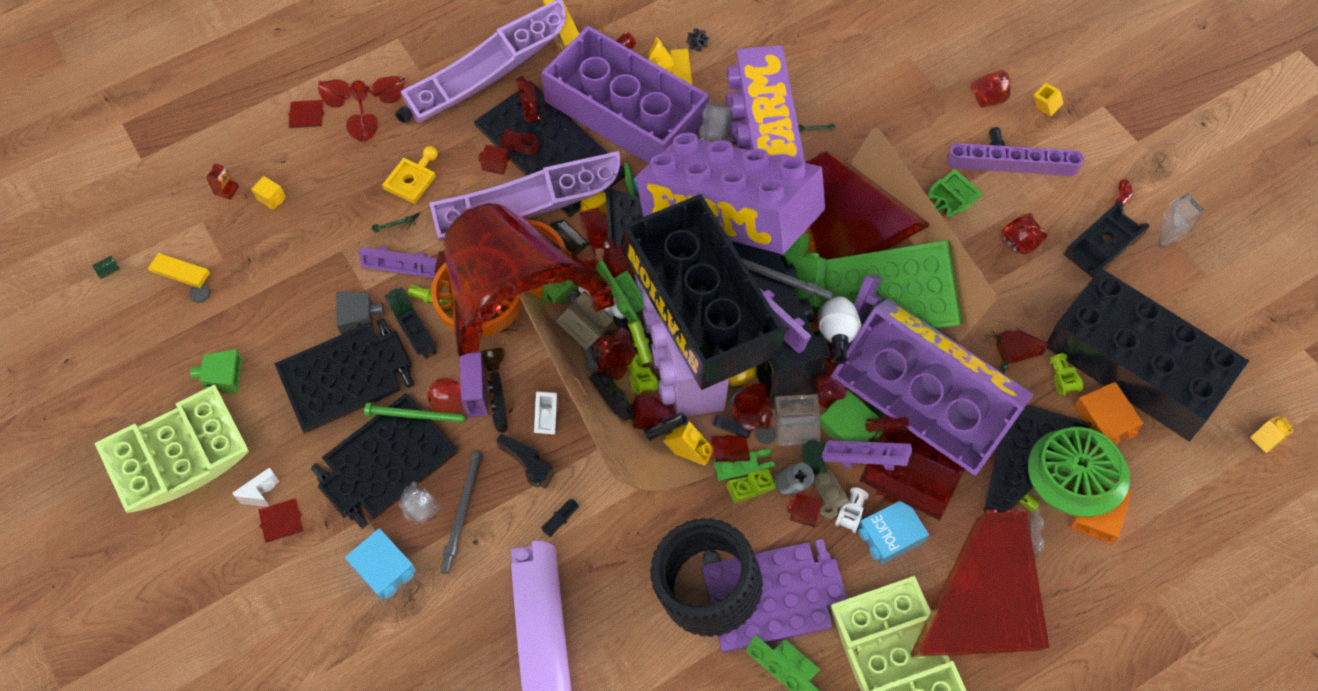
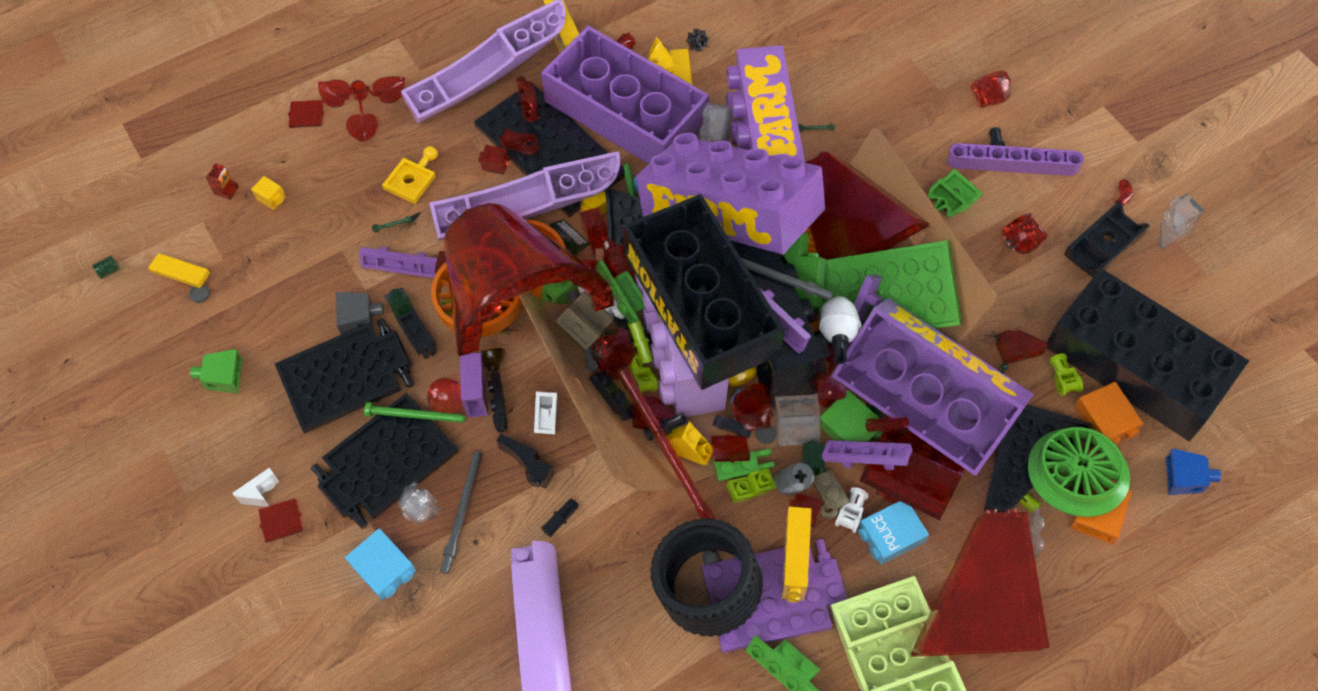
yellowish green slope [95,385,249,513] -> none
black hinge [395,107,412,124] -> none
lime pin [408,284,447,304] -> none
yellow brick [1033,82,1064,117] -> none
yellow slope [1250,416,1294,453] -> none
none -> clear red piece [618,368,716,519]
none -> yellow piece [781,507,811,603]
none -> blue torso [1165,449,1221,495]

